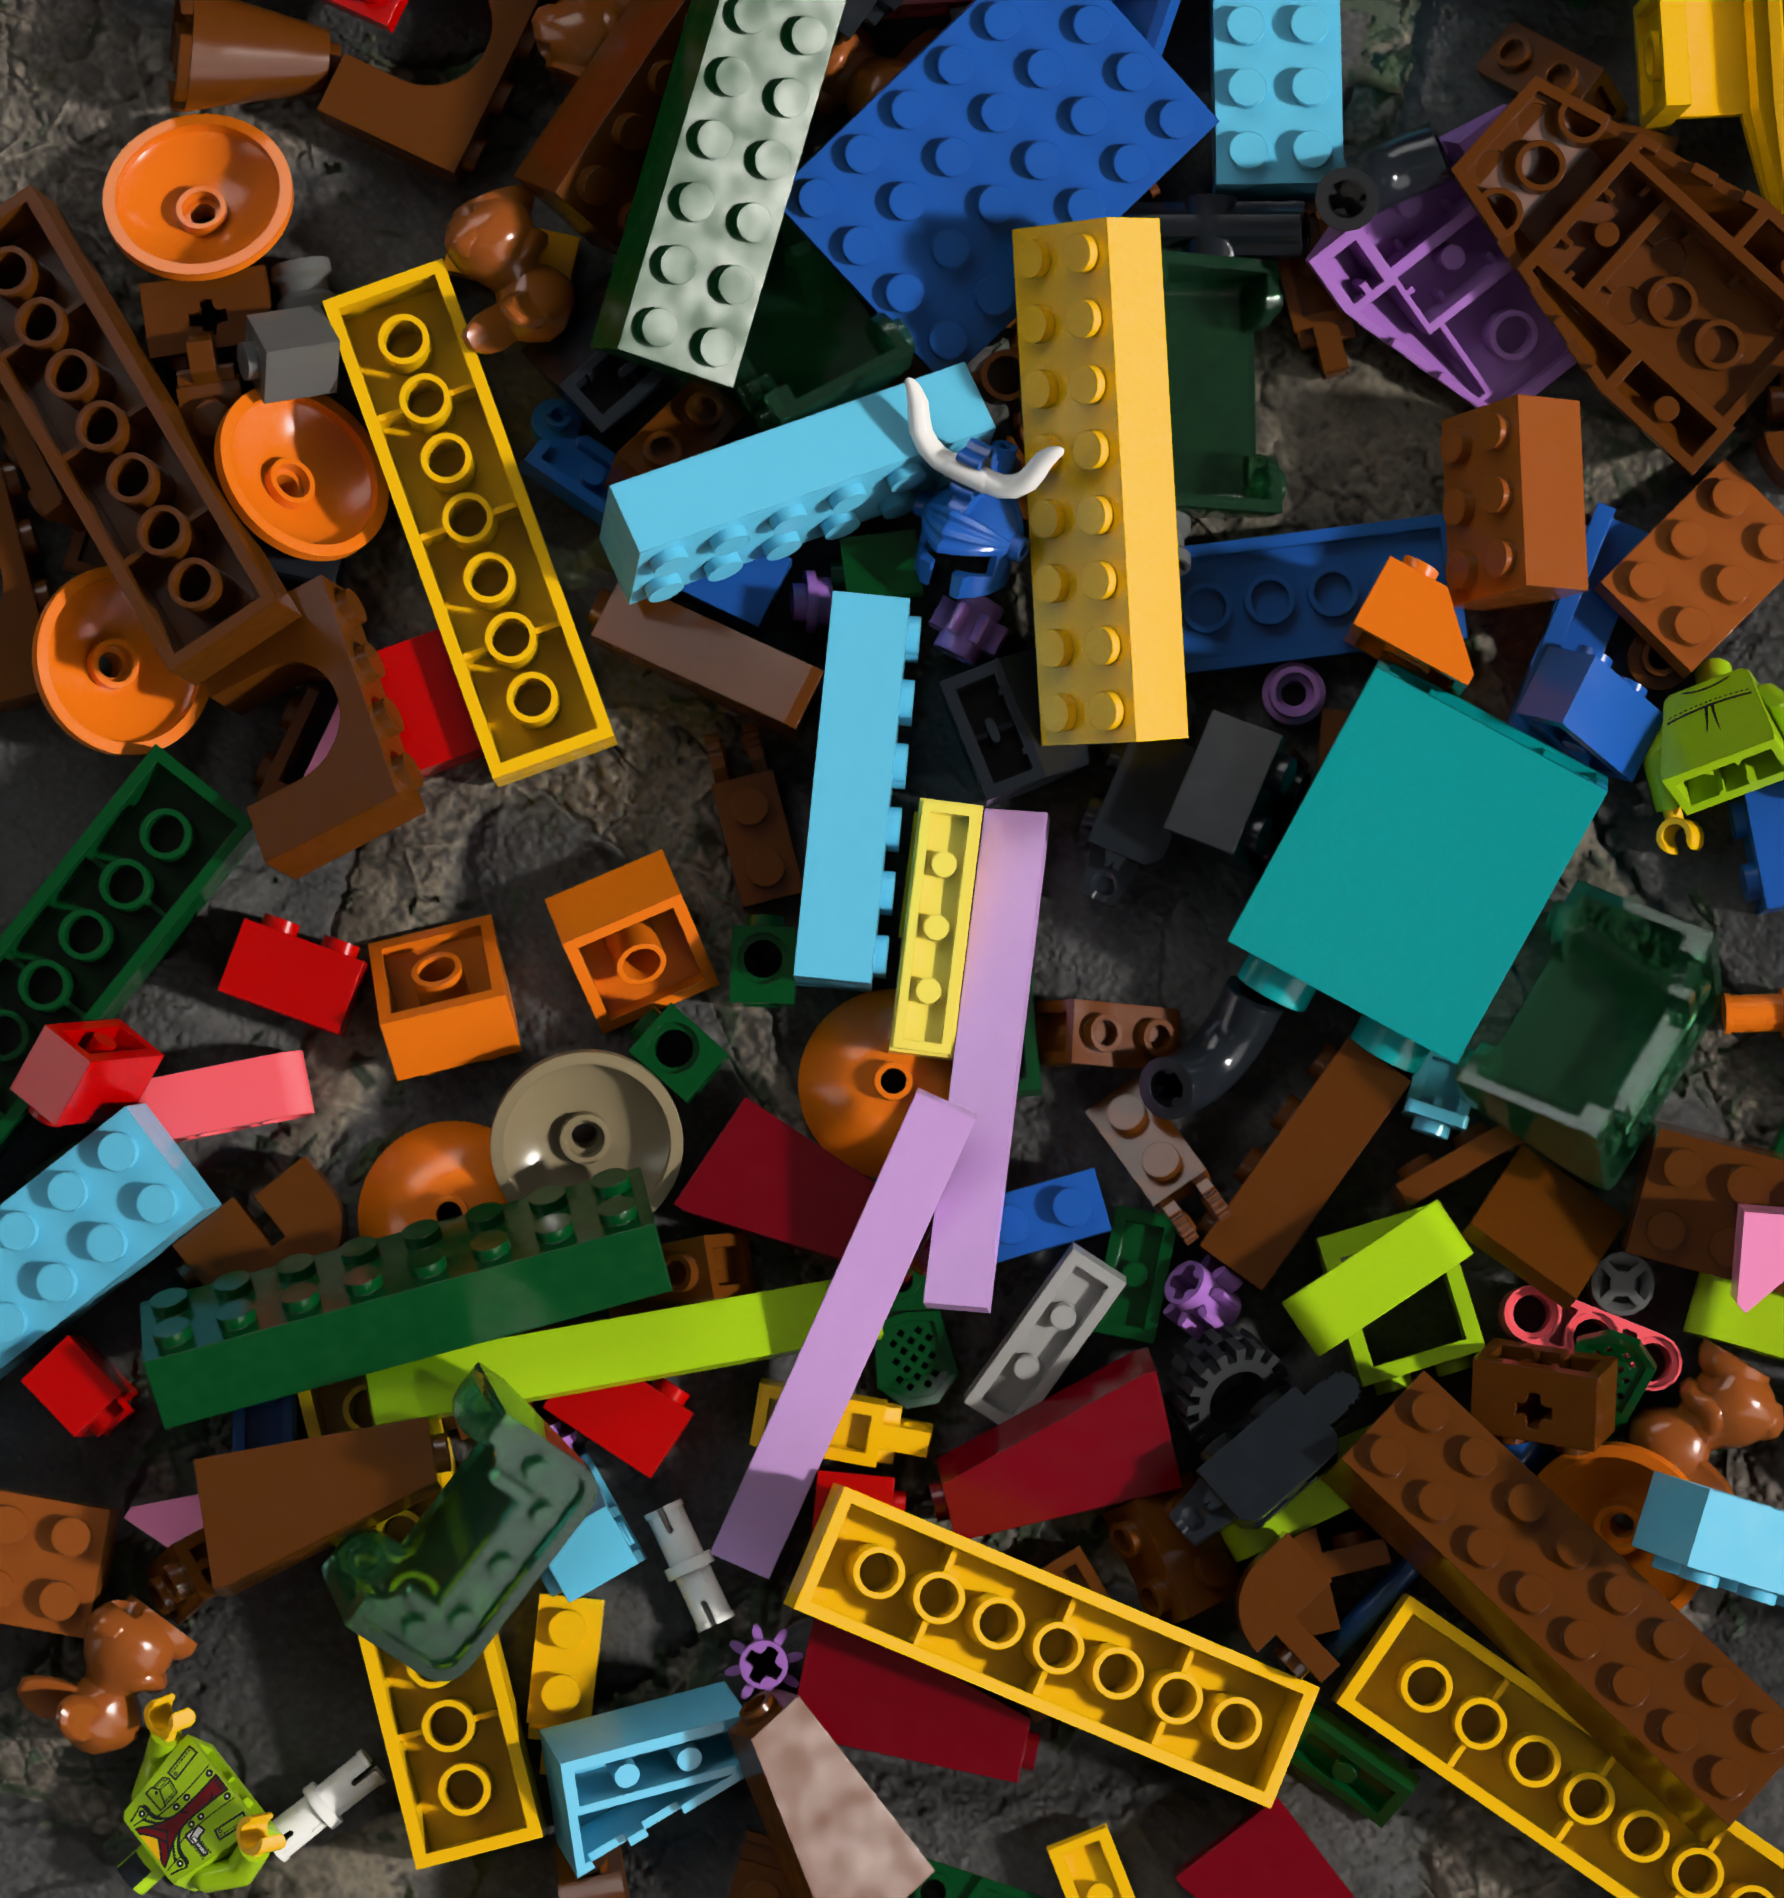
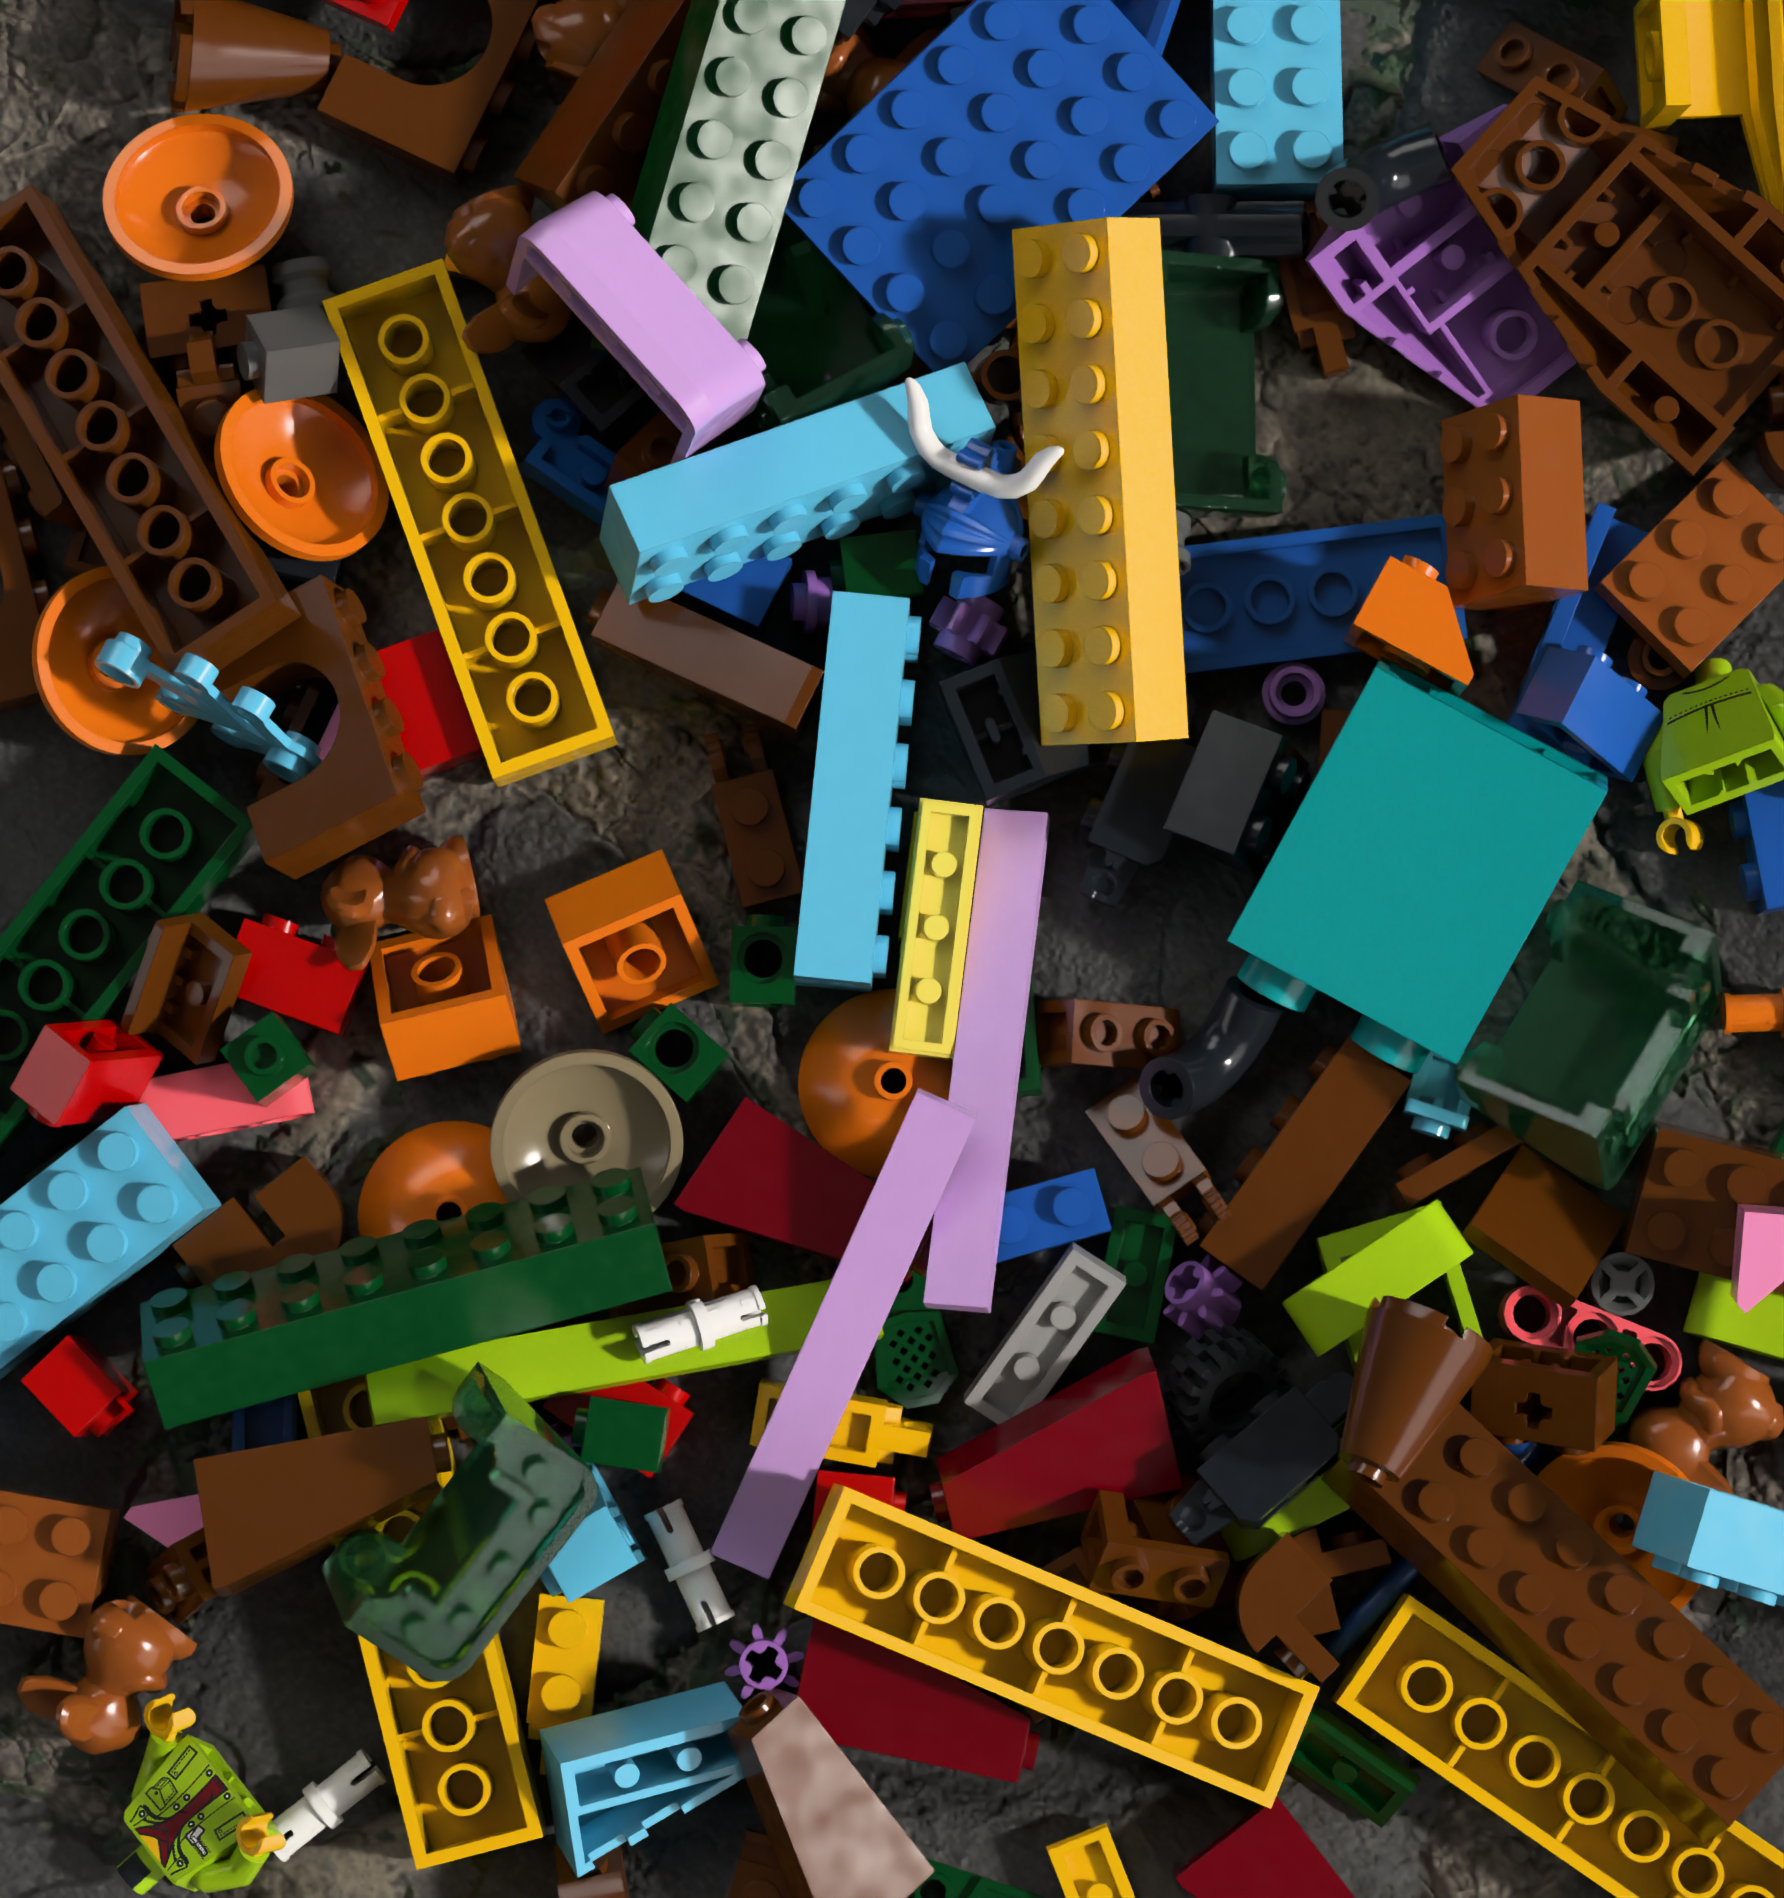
none -> medium azure plant [94,631,322,783]
none -> reddish brown bracket [120,912,252,1065]
none -> dark green brick [220,1012,318,1107]
none -> dark orange animal [320,834,480,971]
none -> lavender windscreen [506,191,766,464]
none -> dark green brick [571,1396,671,1473]
none -> white pin [632,1285,768,1364]
none -> reddish brown bracket [1080,1489,1230,1608]
none -> reddish brown cone [1339,1296,1494,1488]

